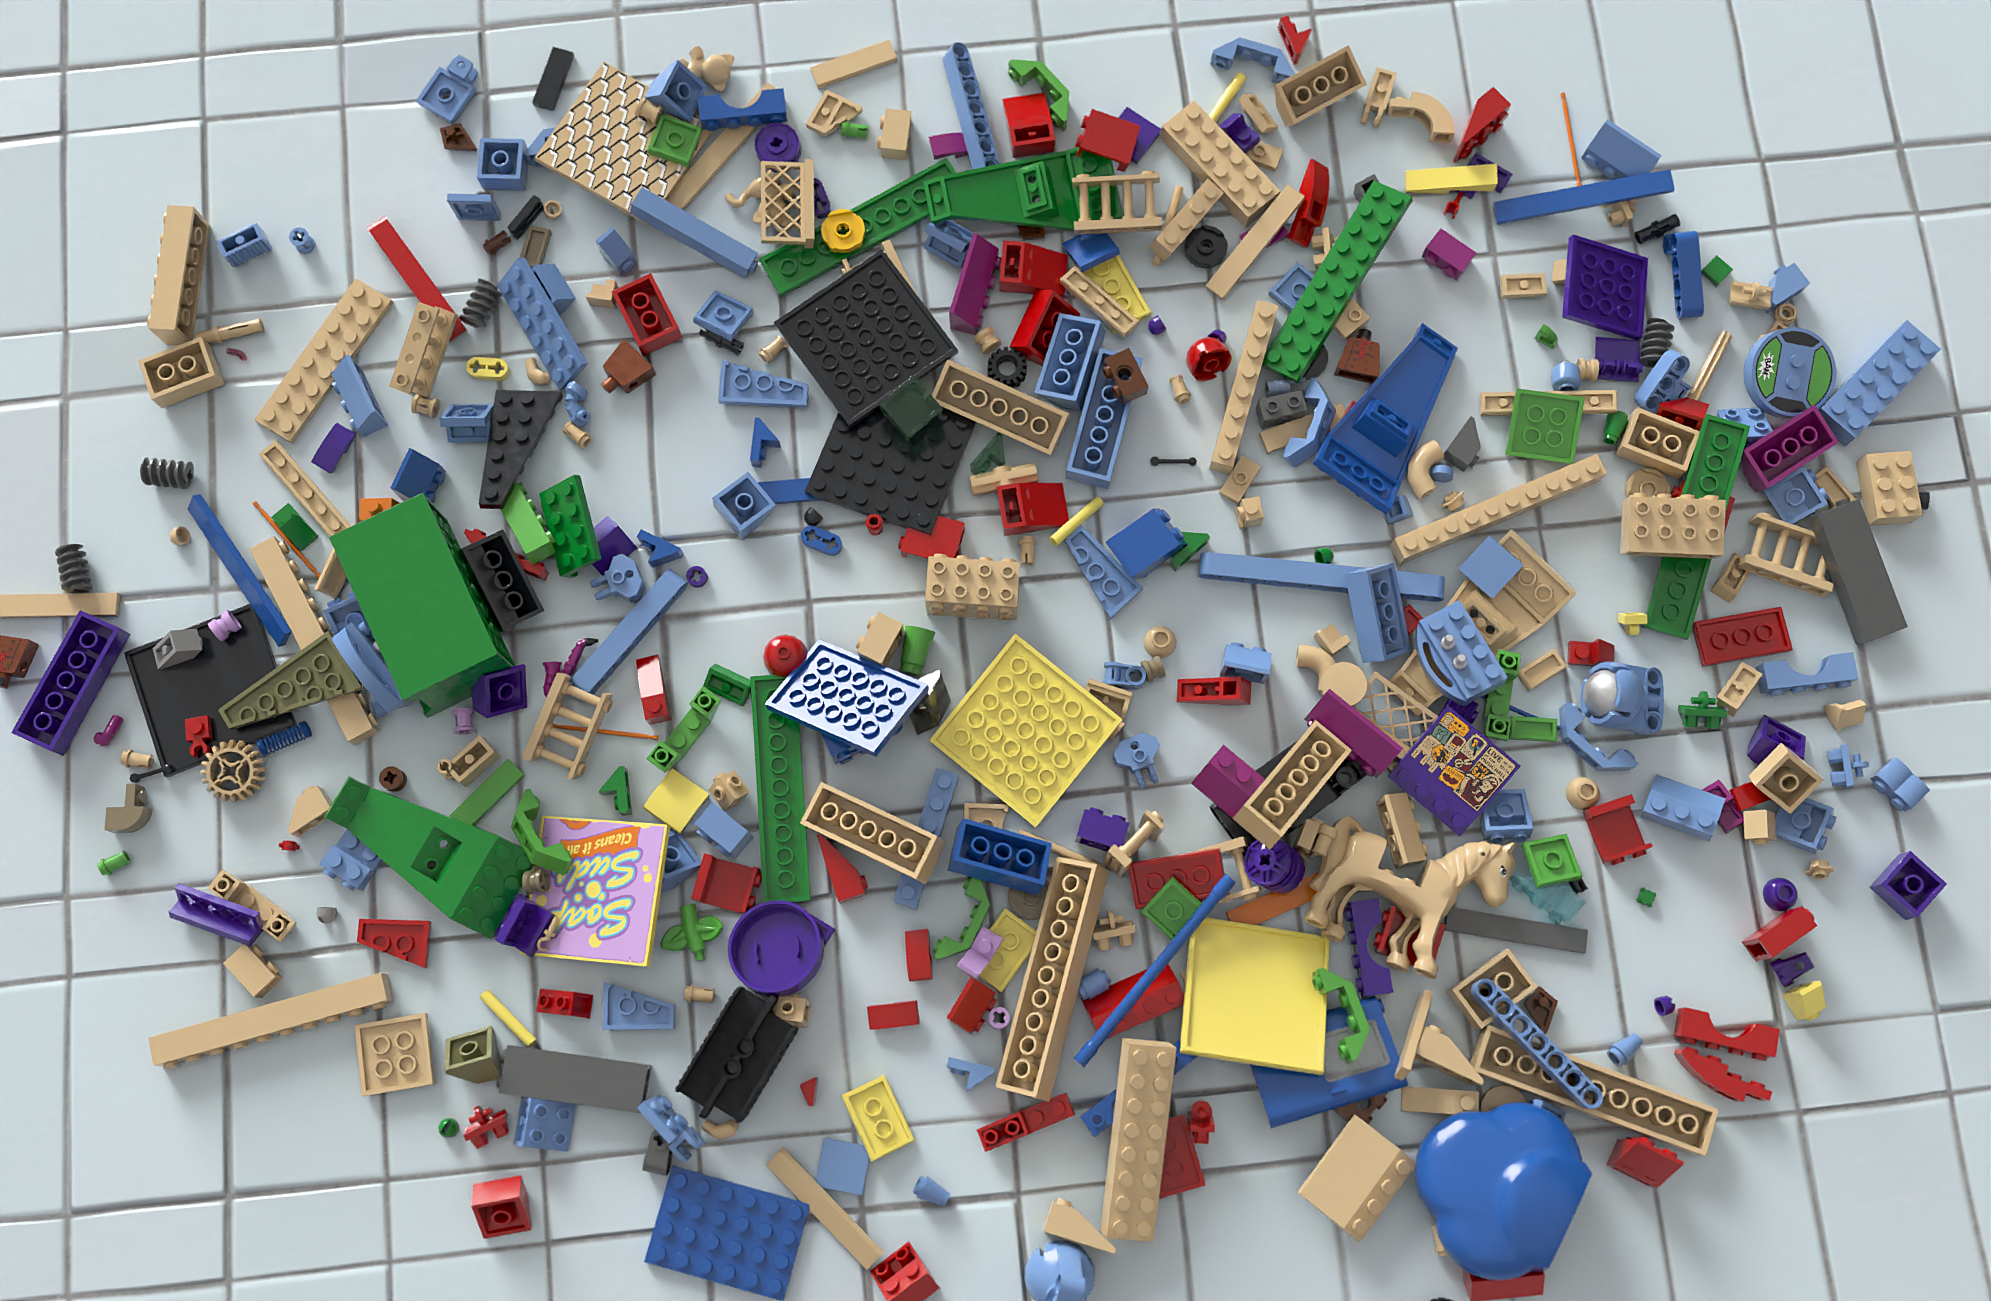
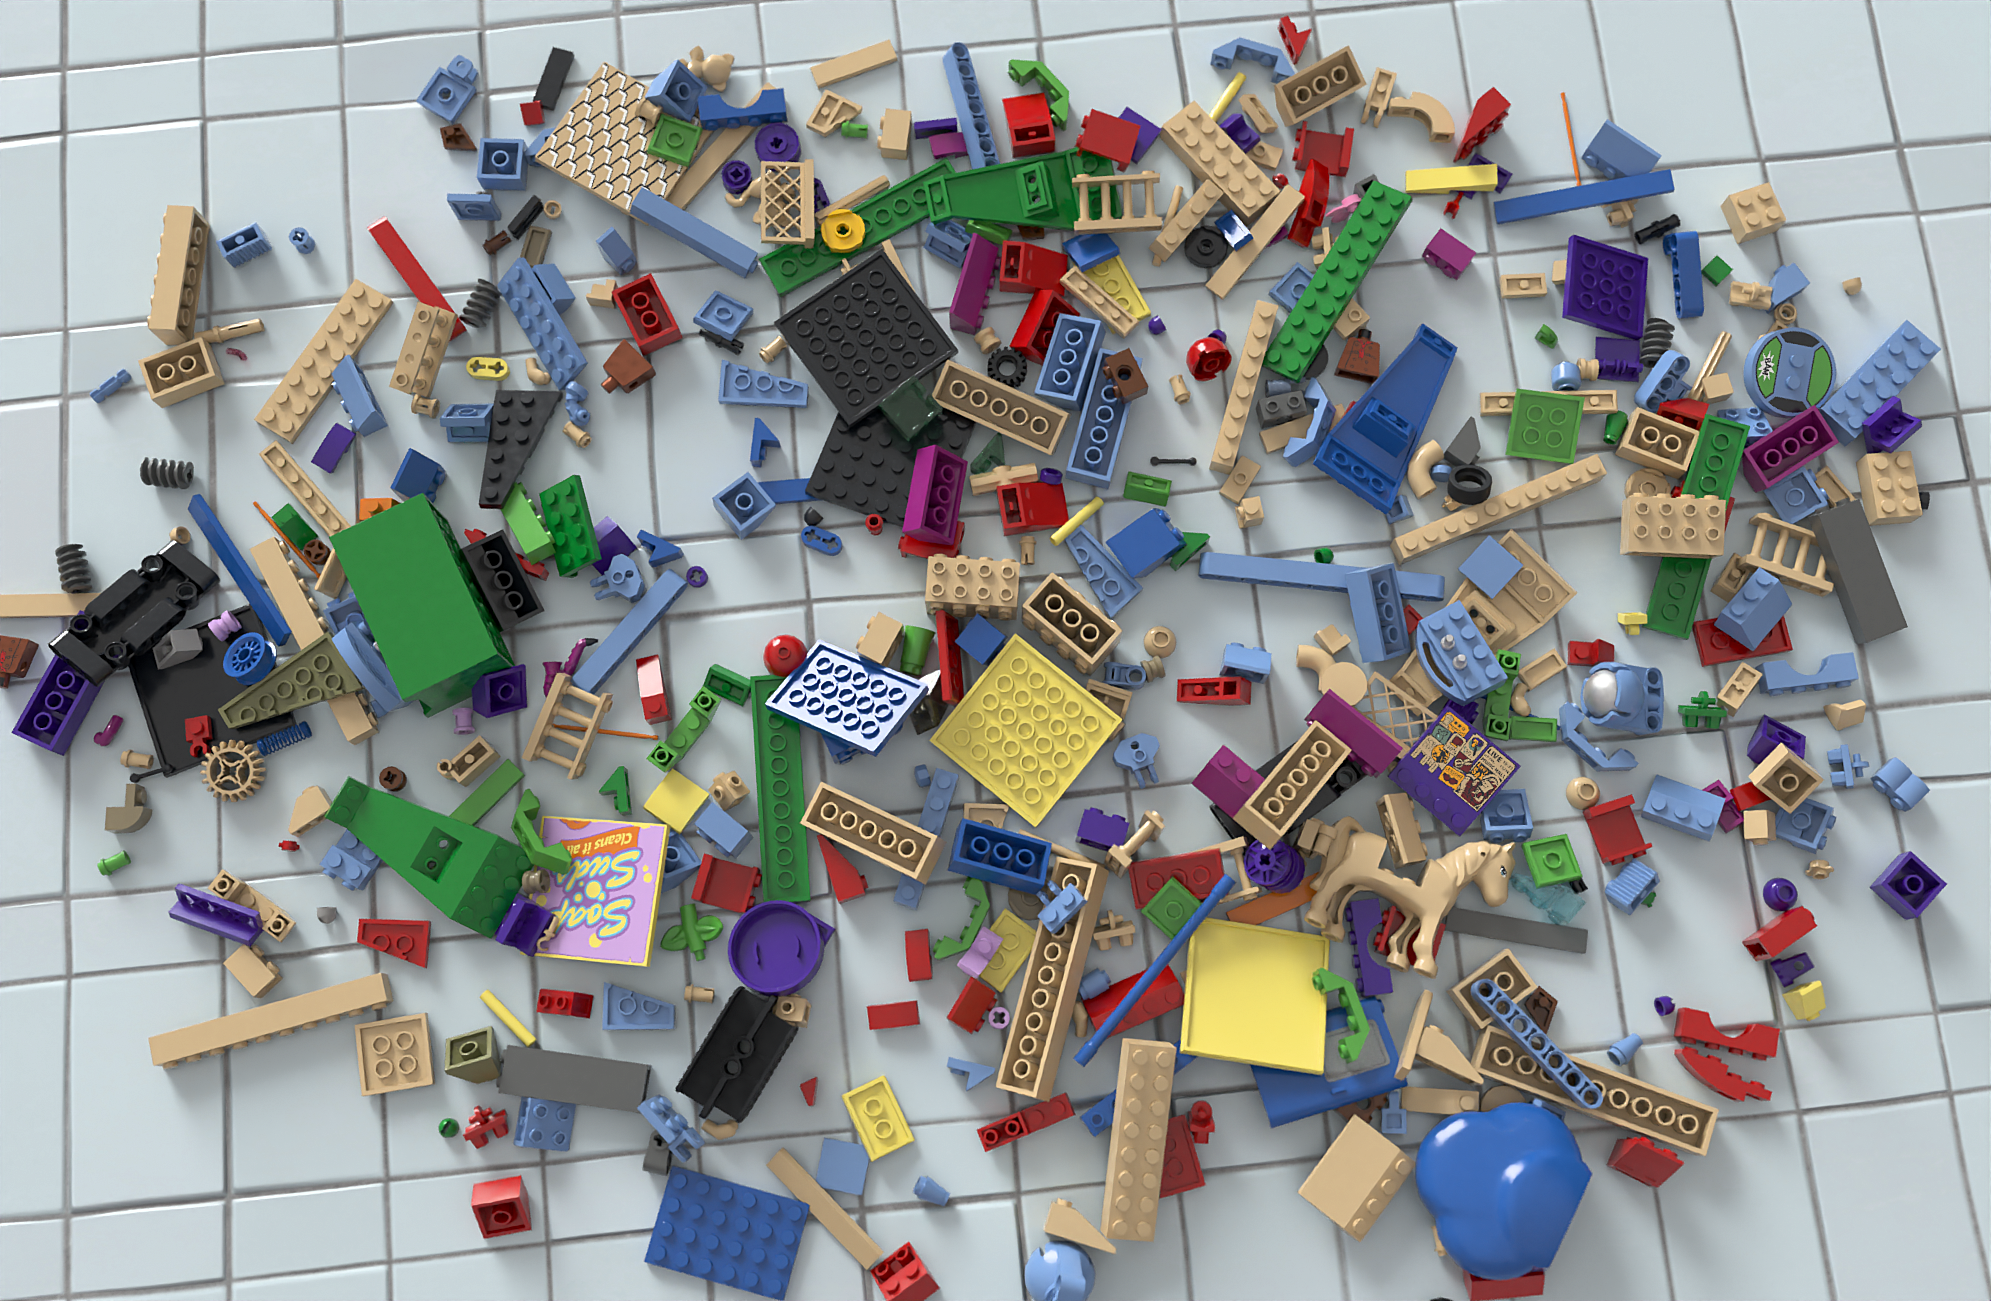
none -> black panel [48,540,220,687]
none -> medium blue axle [90,368,132,403]
none -> blue wheel [223,632,277,685]
none -> reddish brown wheel [304,540,331,566]
none -> red slope [520,100,546,125]
none -> dark purple wheel [721,160,752,195]
none -> tan axle [814,175,890,225]
none -> magenta slope [902,445,968,545]
none -> dark purple tile [914,118,958,139]
none -> medium blue tile [914,764,931,788]
none -> red tile [936,610,964,707]
none -> blue plate [955,613,1008,666]
none -> bright green tile [965,220,1013,245]
none -> tan brick [1022,572,1122,676]
none -> medium blue hinge [1037,880,1088,934]
none -> dark purple tile [1039,468,1063,484]
none -> tan arm [1071,1001,1088,1037]
none -> bright green slope [1123,471,1172,506]
none -> blue tile [1214,209,1254,251]
none -> red piece [1272,173,1289,189]
none -> red panel [1292,121,1354,177]
none -> bright pink plate [1325,194,1362,223]
none -> medium blue plate [1381,1091,1406,1134]
none -> black tyre [1447,464,1492,505]
none -> tan arm [1510,683,1531,717]
none -> medium blue brick [1605,858,1660,915]
none -> tan panel [1701,372,1734,404]
none -> medium blue slope [1714,567,1792,651]
none -> tan brick [1720,182,1786,244]
none -> tan hinge [1842,277,1862,295]
none -> dark purple bracket [1862,396,1922,454]

